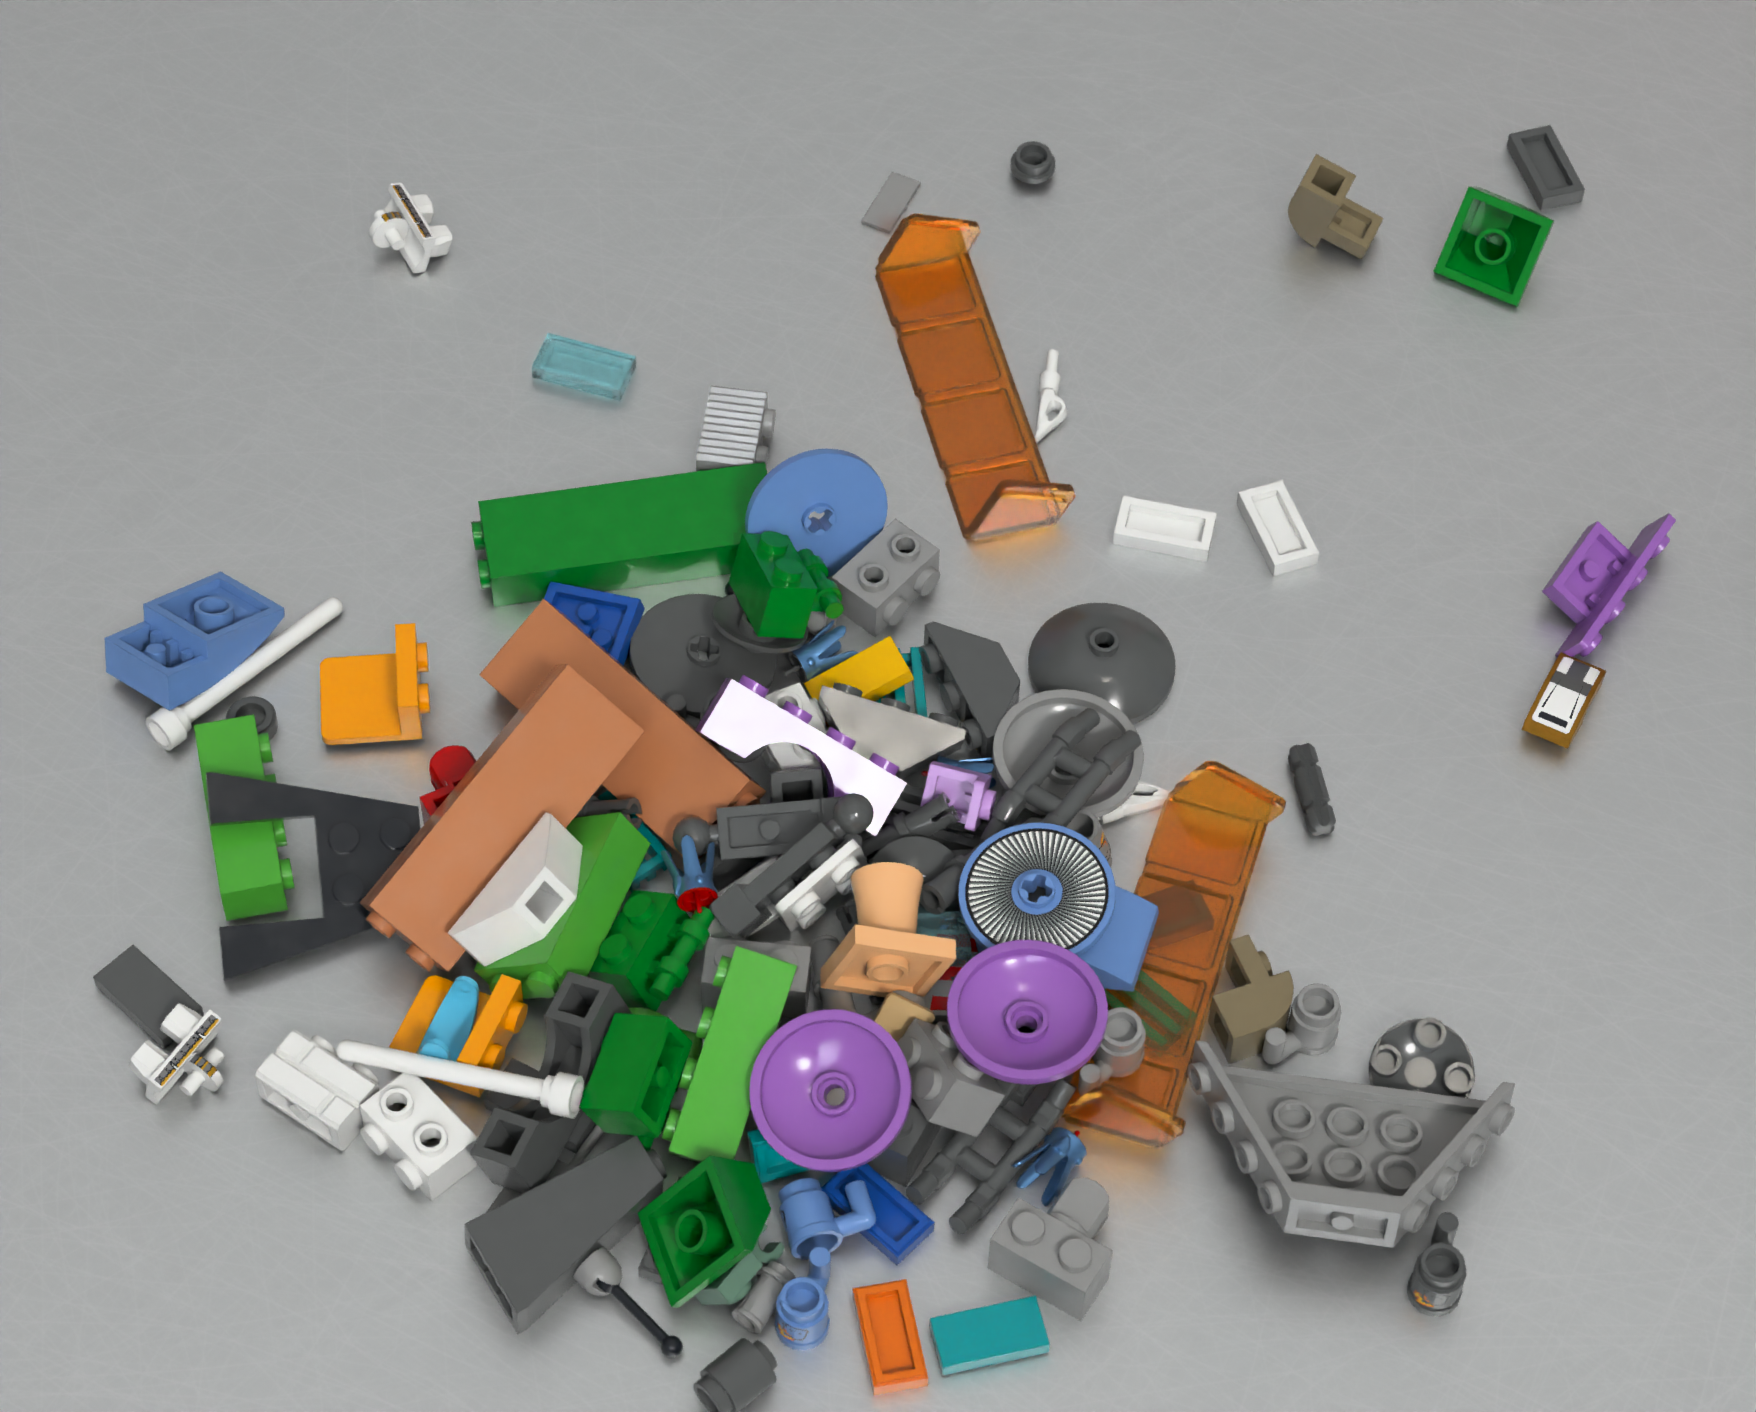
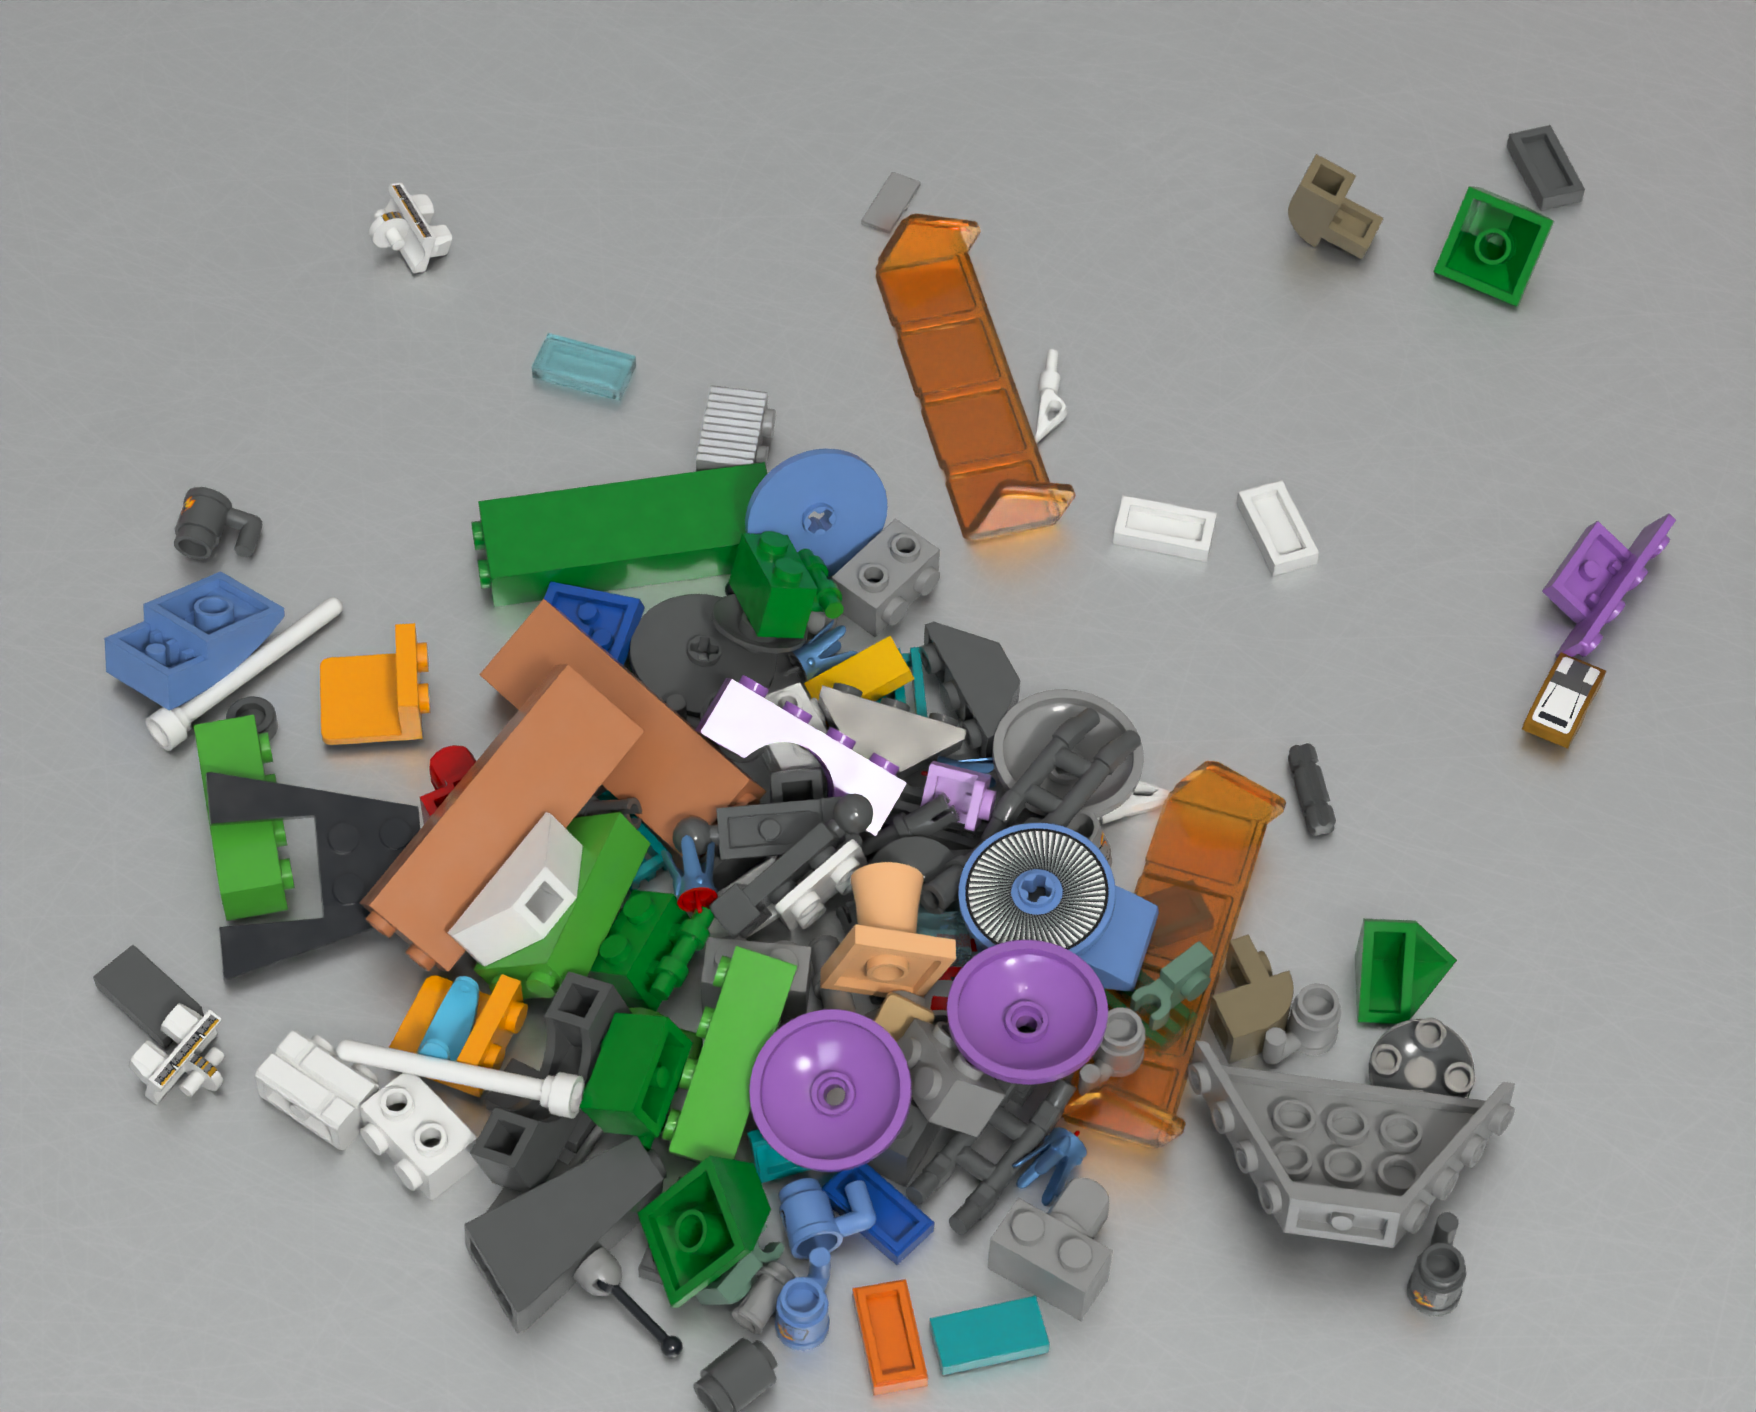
dark grey plate [1010,141,1055,184] -> none
dark grey dish [1028,603,1175,724] -> none
none -> dark grey piece [174,487,263,559]
none -> sand green plate [1130,941,1214,1031]
none -> green slope [1355,918,1457,1024]

